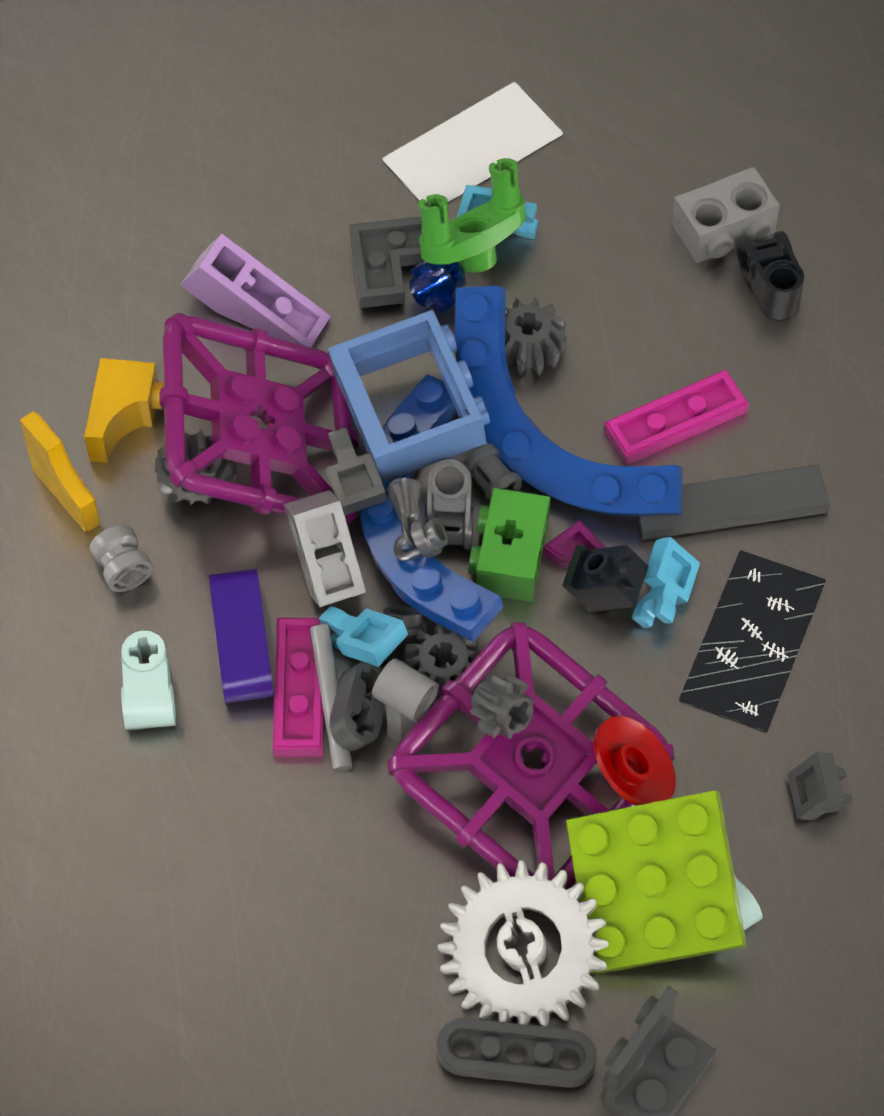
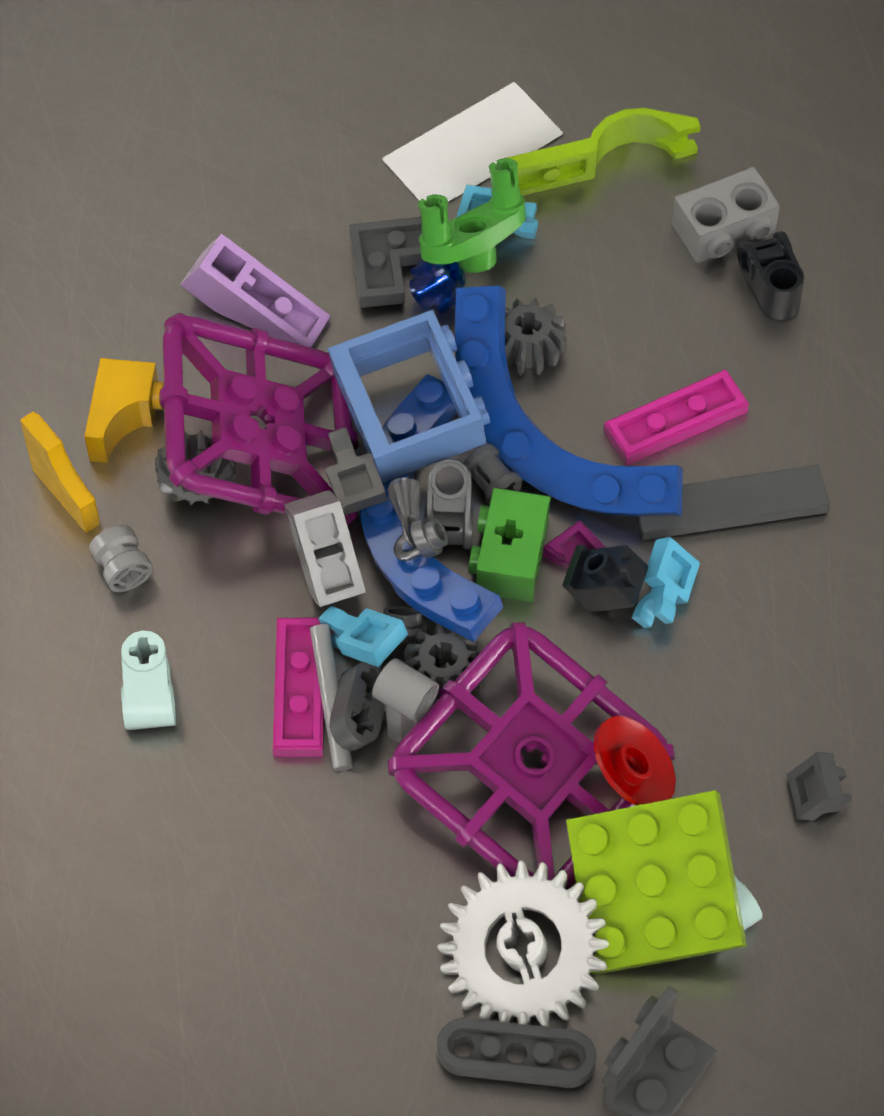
dark purple beam [209,568,274,704] -> none
dark grey gear [470,673,534,739] -> none
black sticker [679,550,826,731] -> none
none -> lime piece [506,108,701,196]

